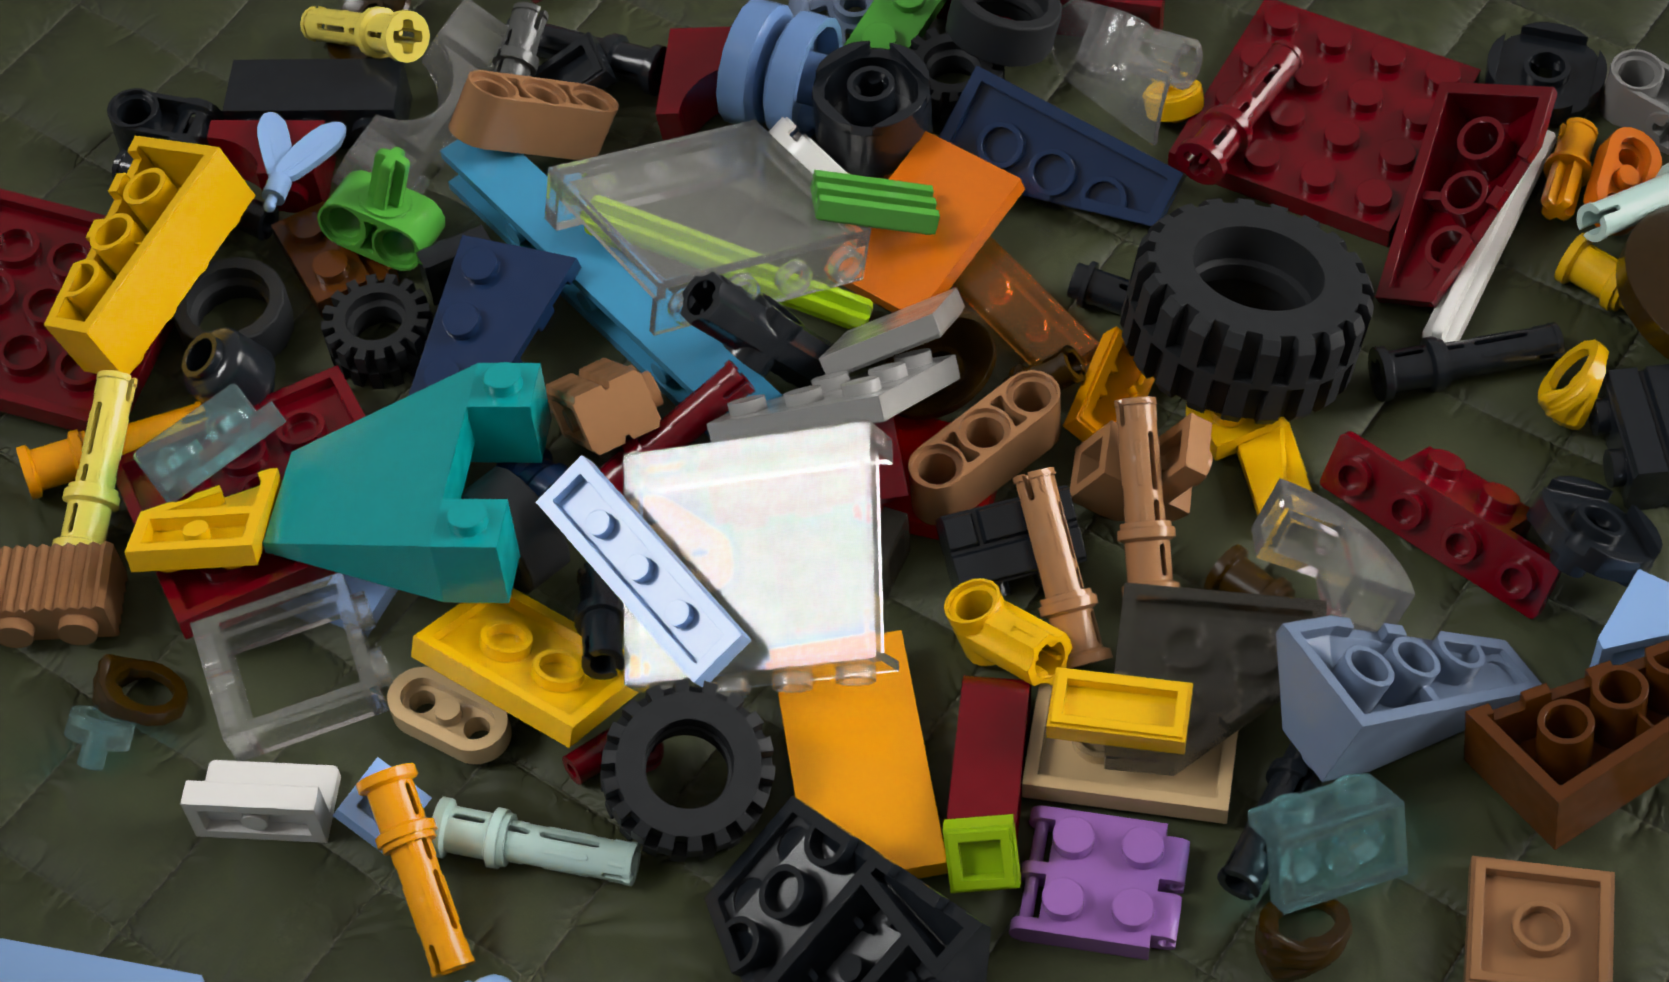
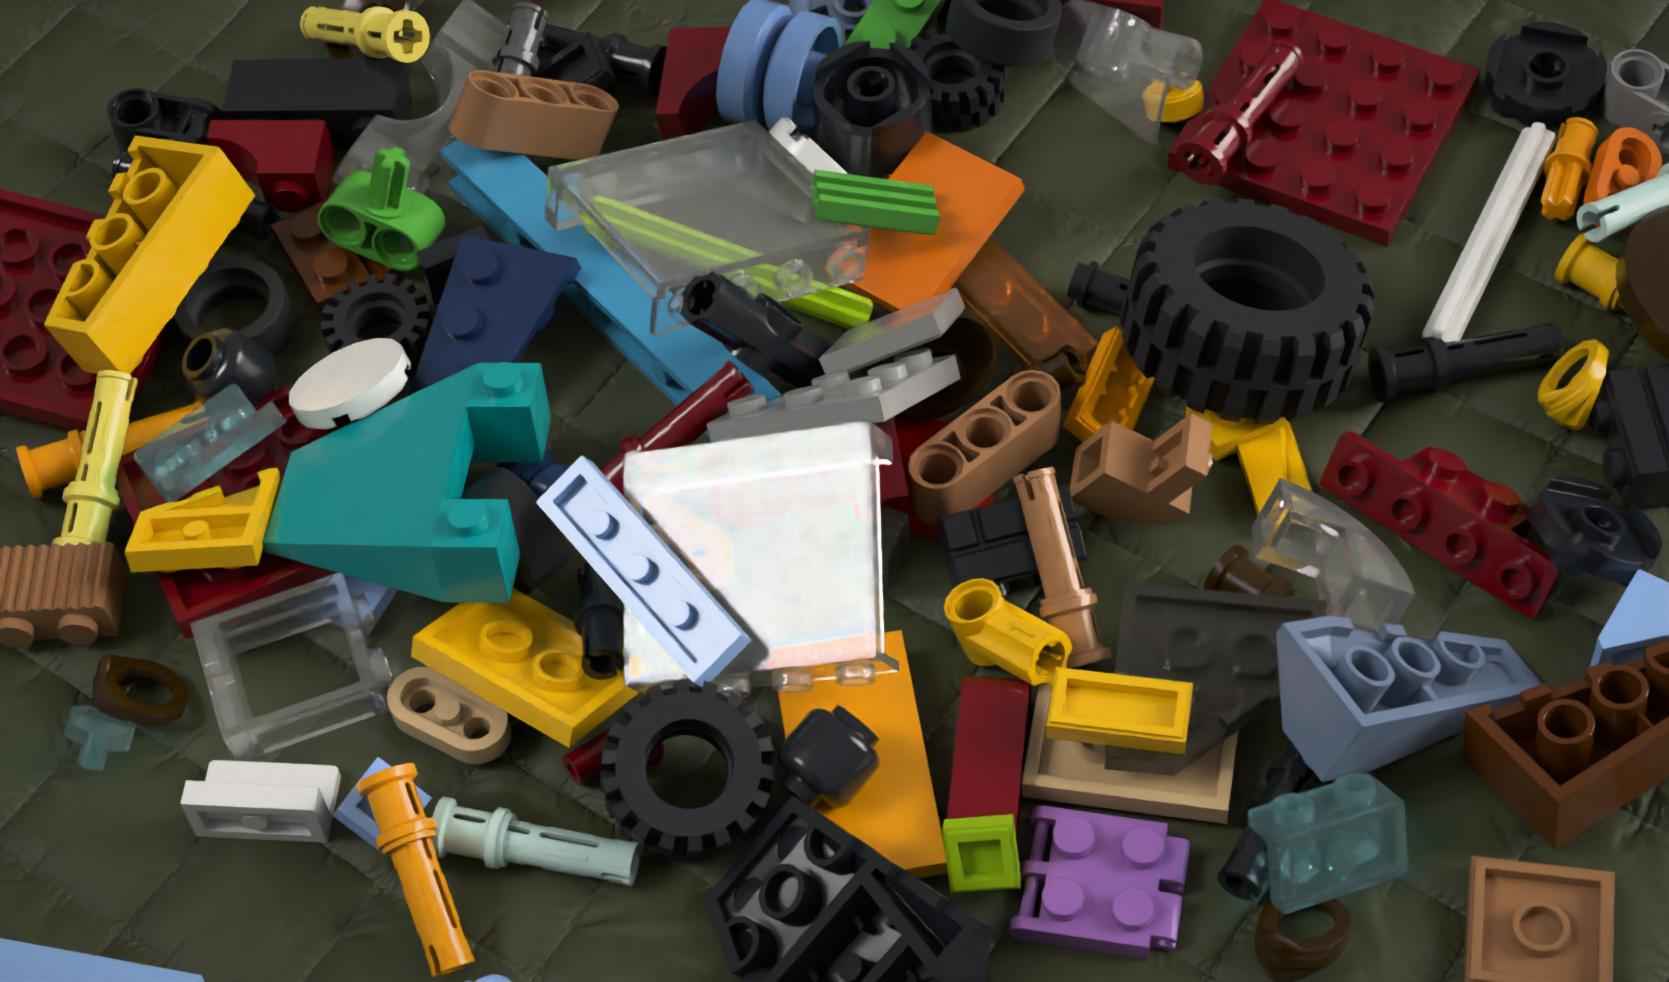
light blue piece [257,112,346,212] -> none
medium nougat brick [546,358,664,455] -> none
dark blue wing [939,65,1187,227] -> none
medium nougat pin [1114,397,1181,597] -> none
dark red wedge [1375,82,1558,308] -> none
none -> white tile [289,338,411,430]
none -> black head [777,705,880,808]

